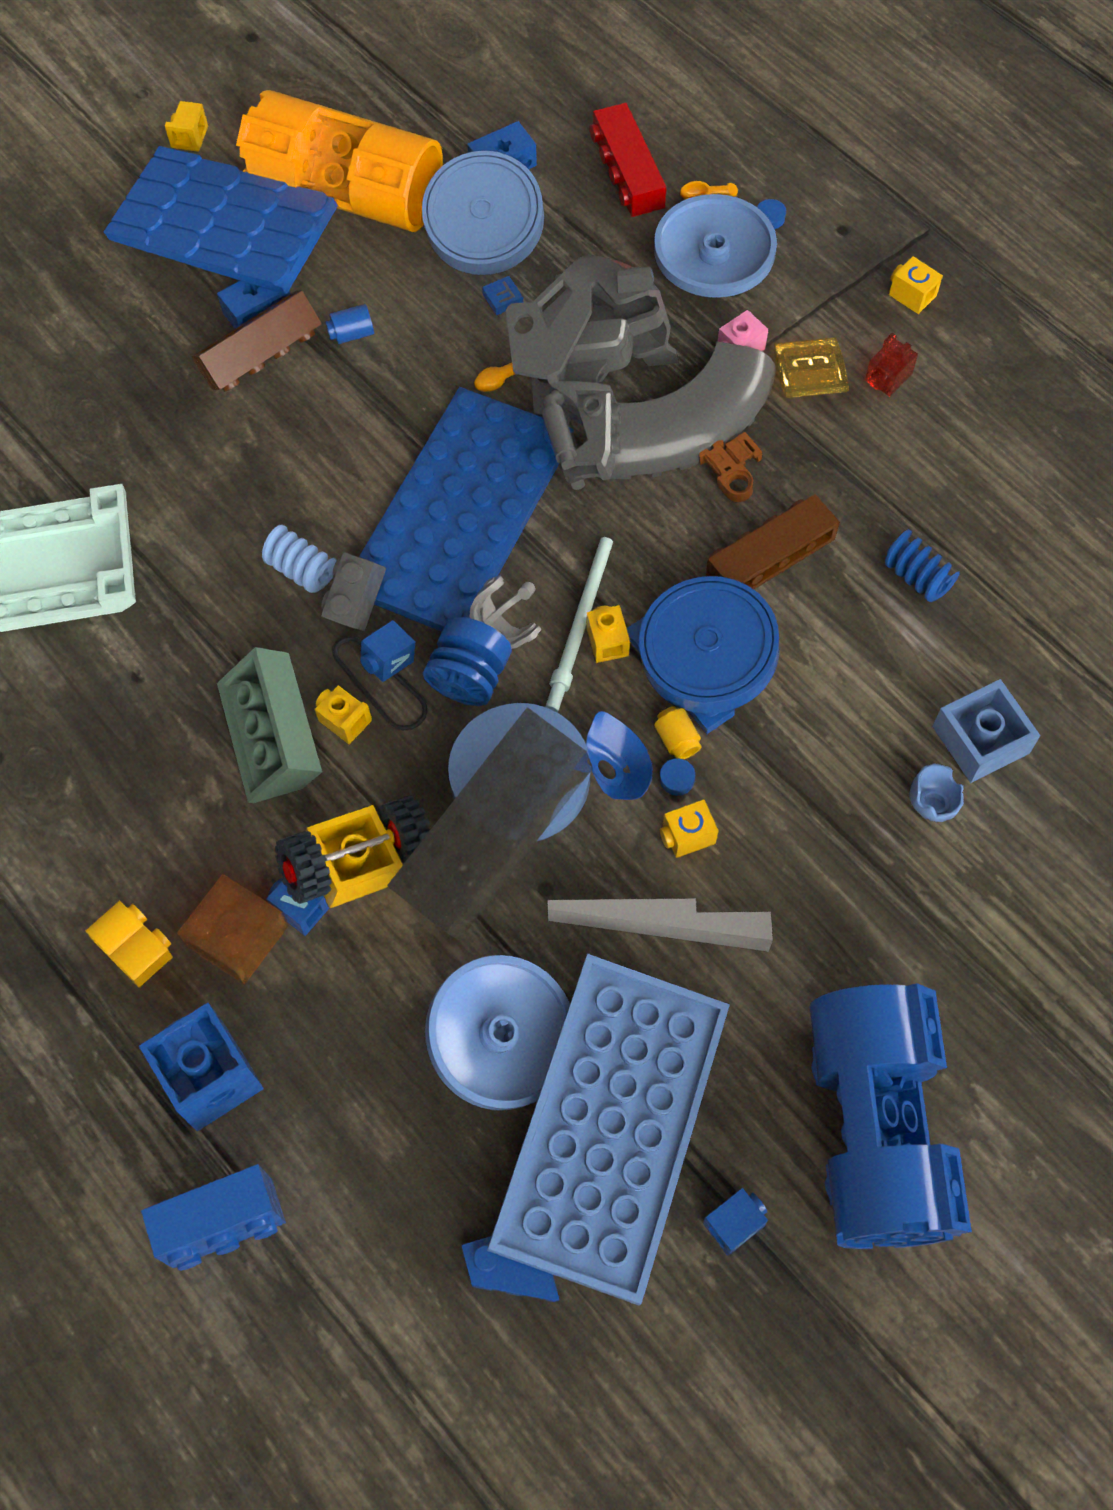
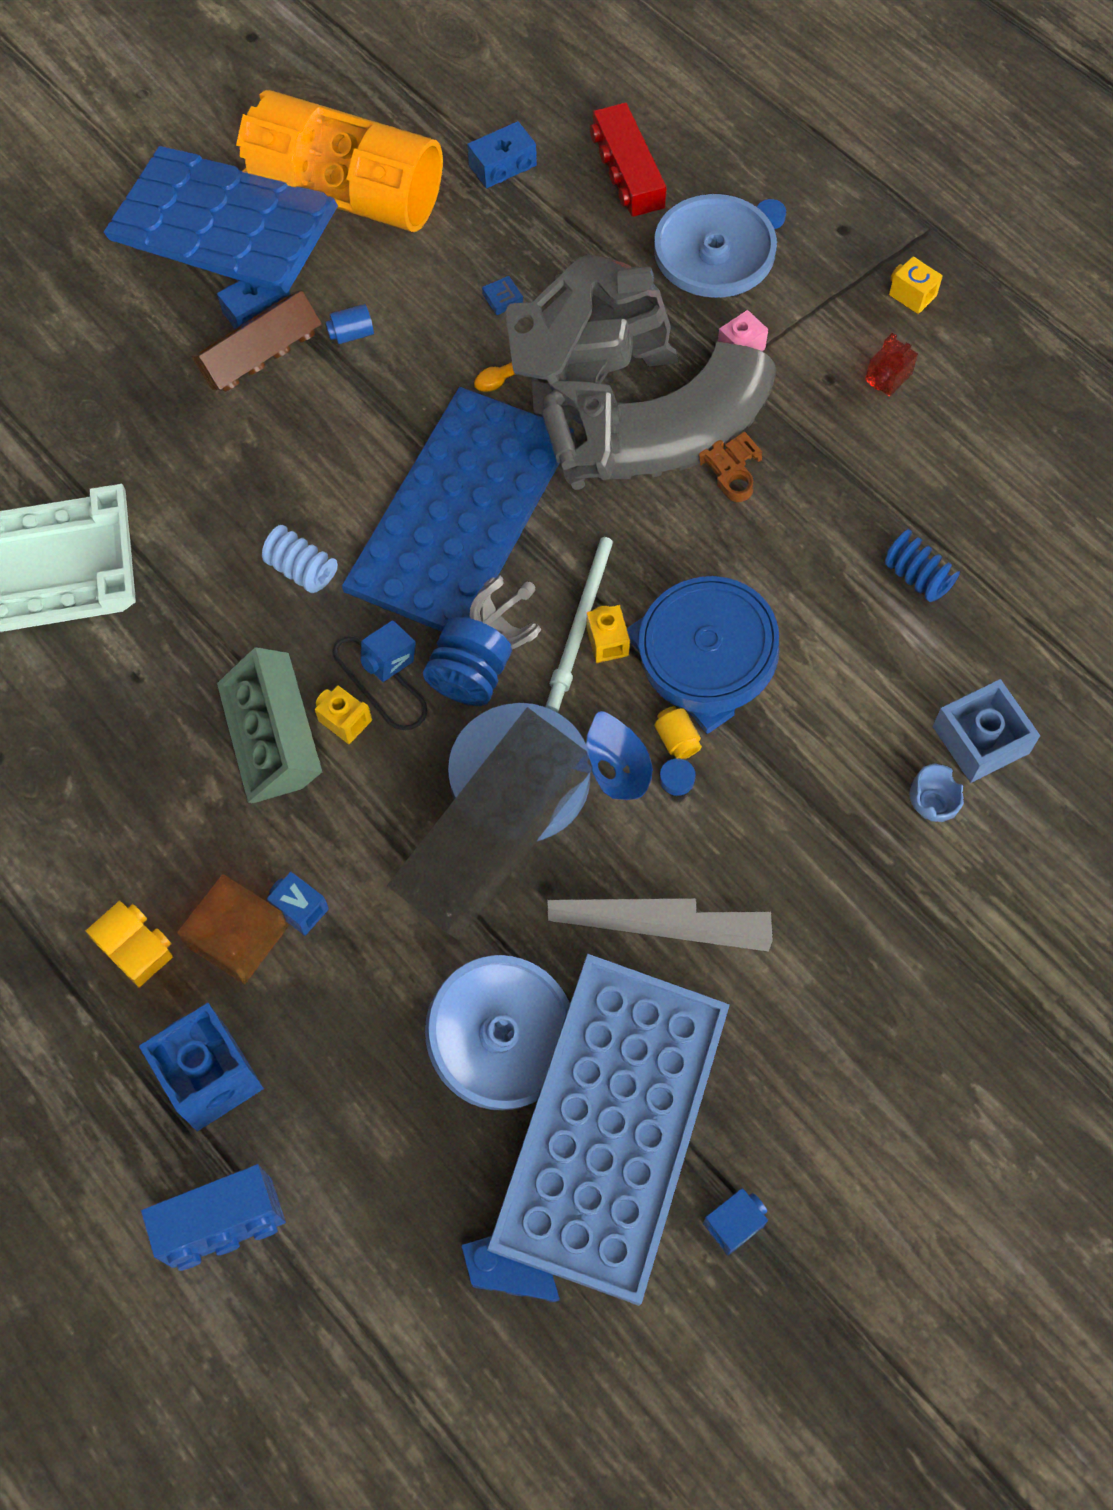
yellow brick [165,101,208,152] -> none
brick [275,796,434,908] -> none
dark grey brick [321,552,386,631] -> none
medium blue brick [422,151,544,275] -> none
yellow brick [660,800,719,858] -> none
light orange piece [680,181,738,200] -> none
reddish brown brick [706,494,840,589] -> none
clear yellow slope [774,337,849,398] -> none
blue cylinder [809,983,972,1249] -> none

